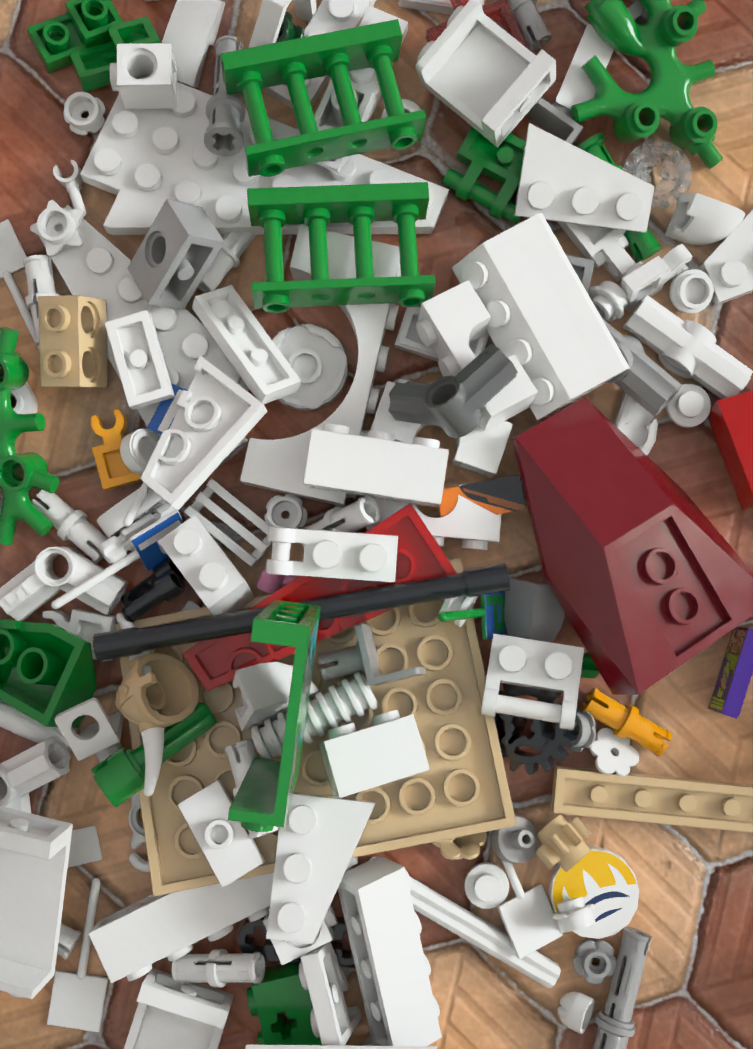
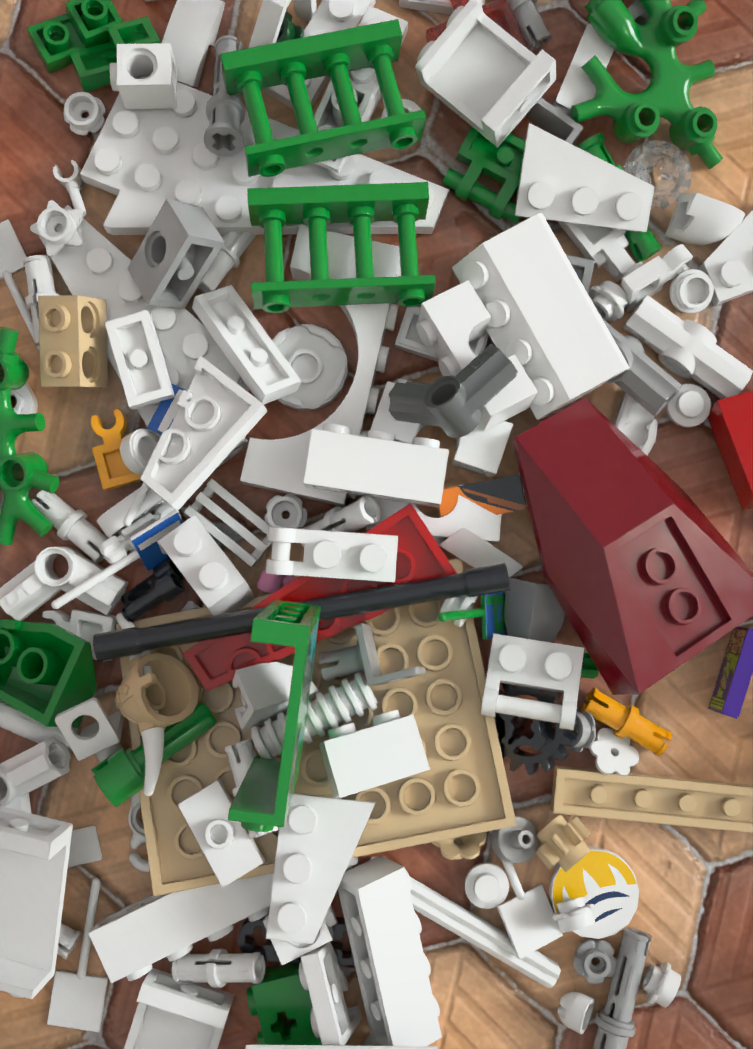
none -> white sticker [440,527,523,577]
none -> white plate [641,962,681,1008]

